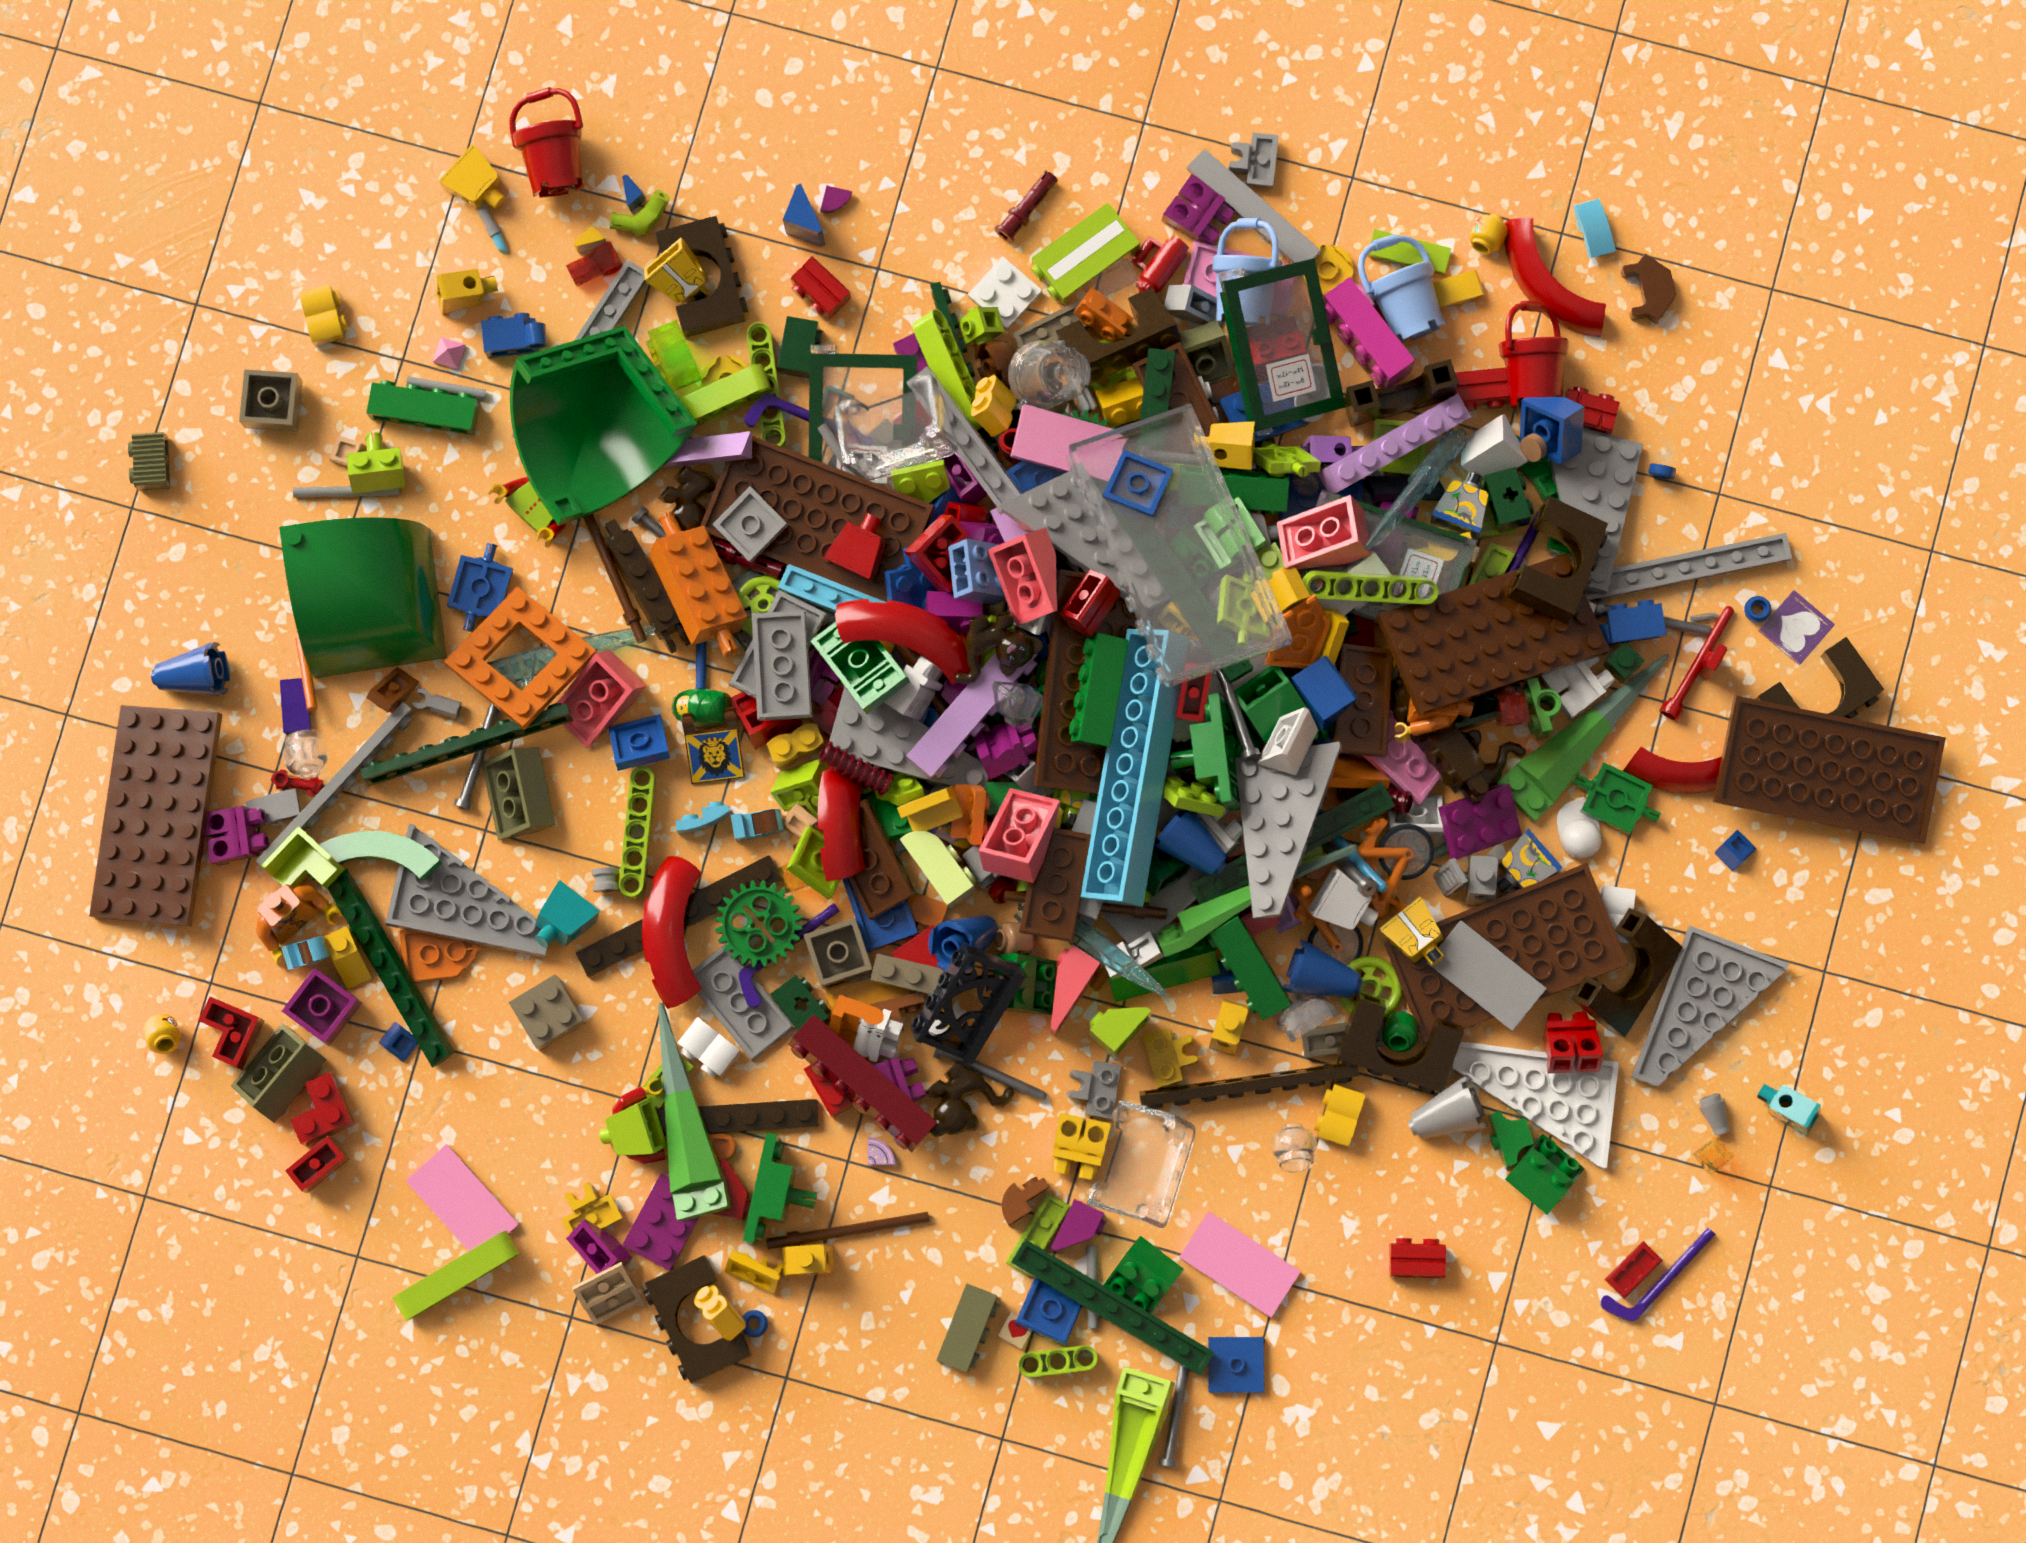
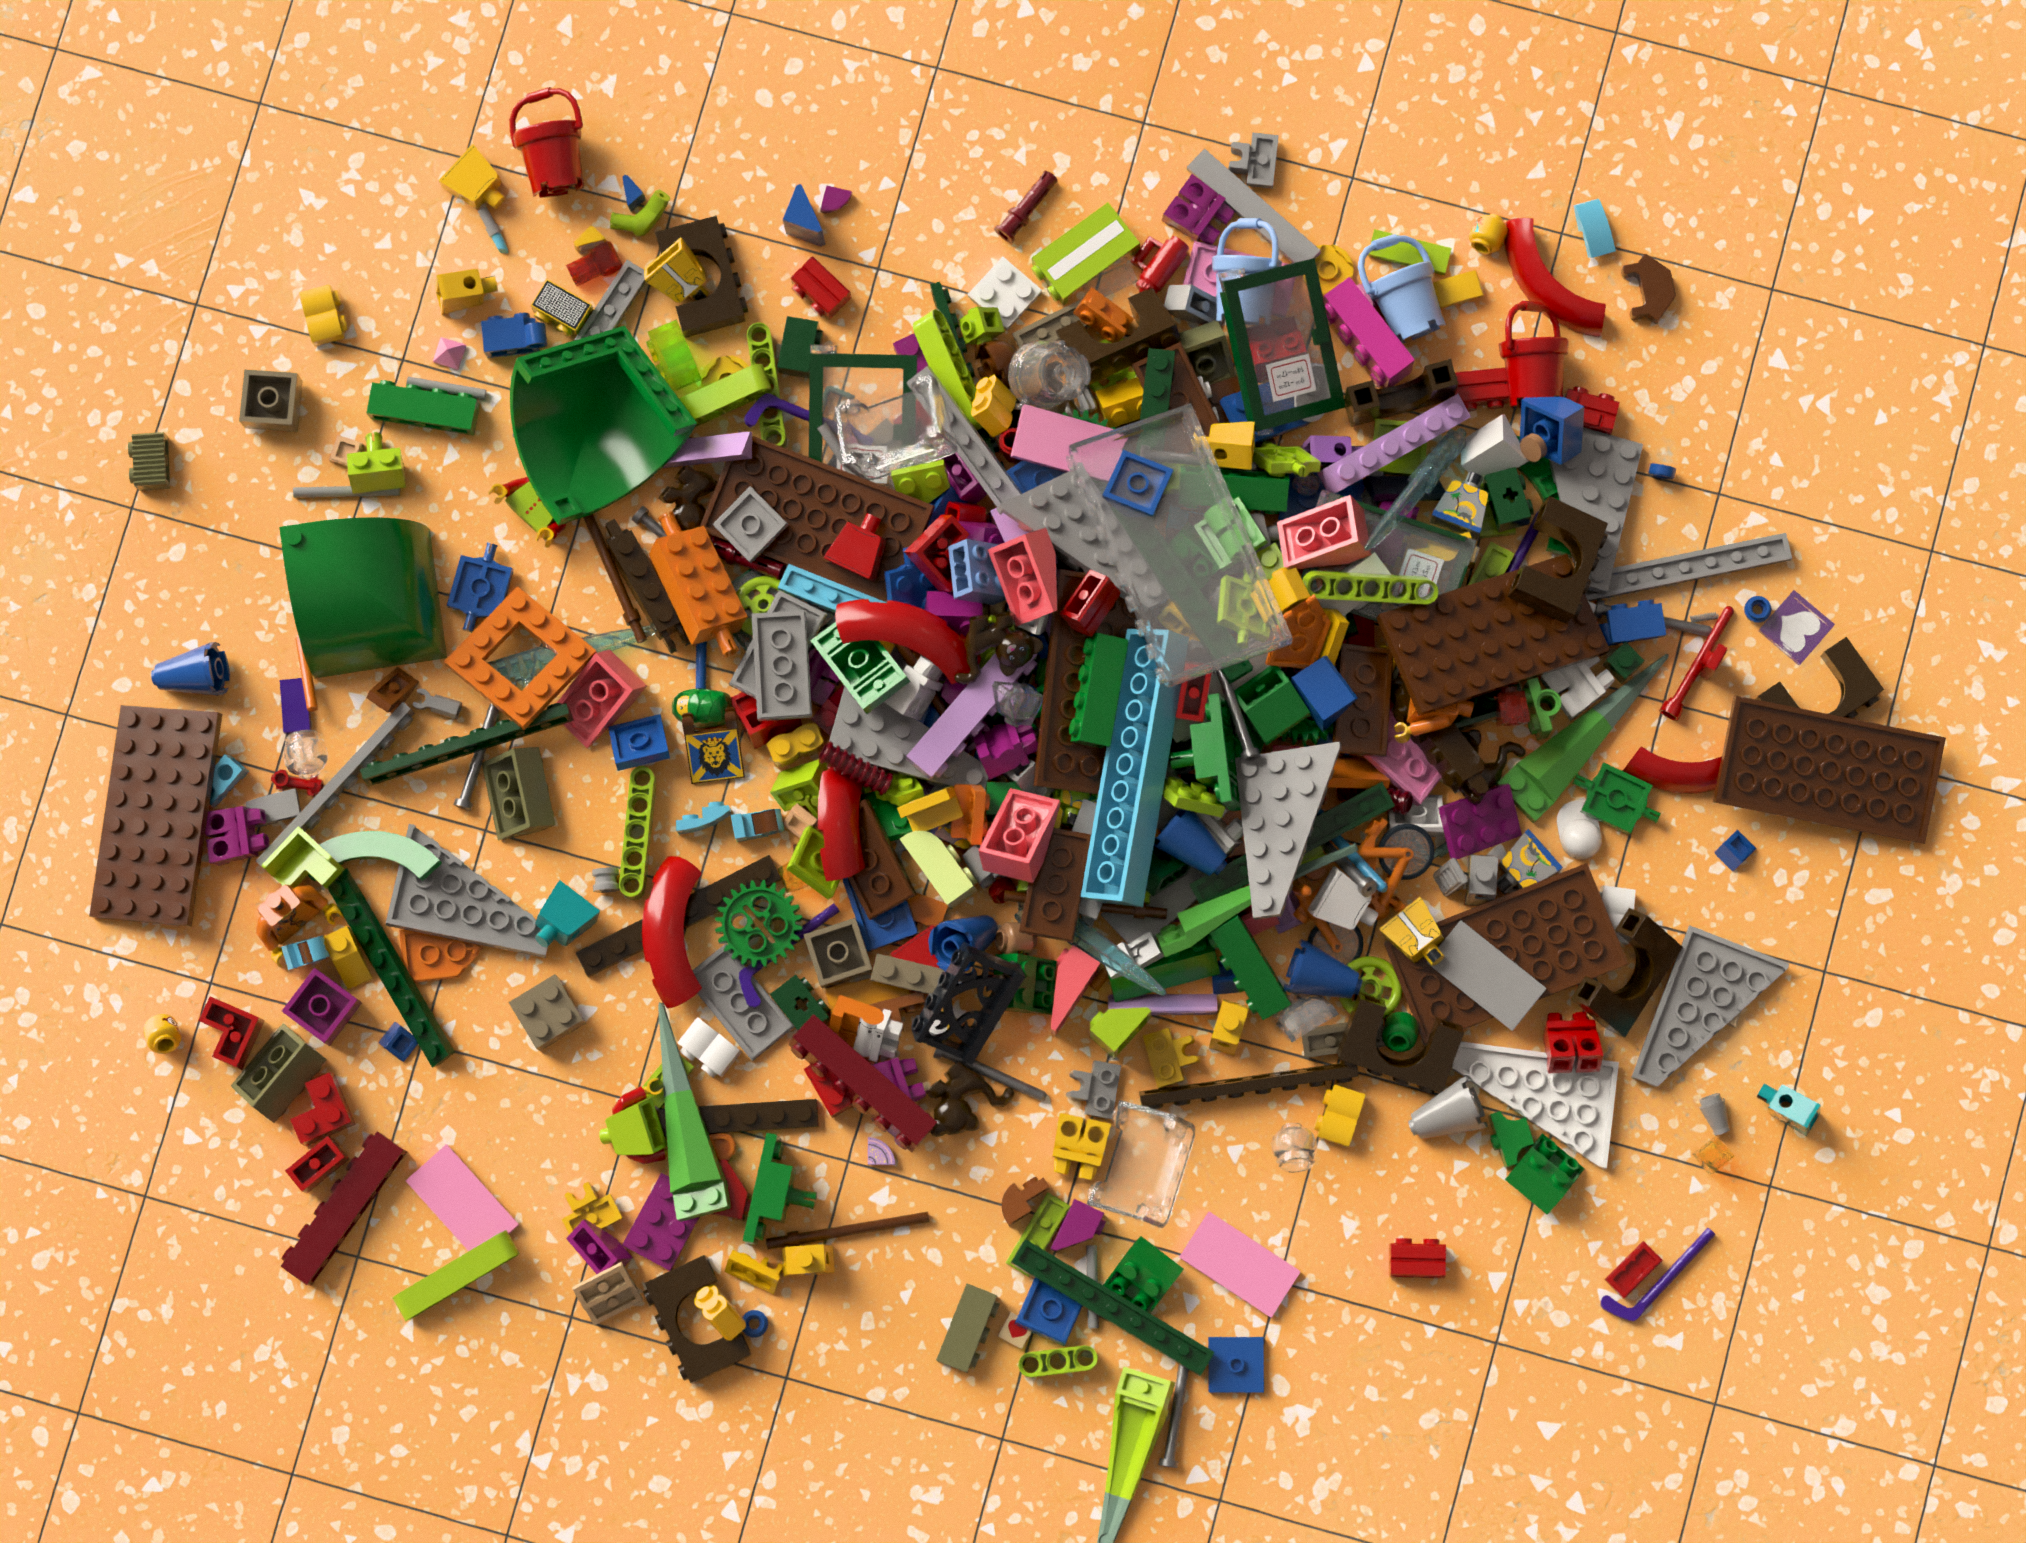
white slope [1257,707,1318,775] -> none
none -> medium azure leg [210,754,249,807]
none -> dark red brick [280,1131,407,1286]
none -> brick [530,279,594,337]
none -> lavender slope [1108,994,1217,1015]

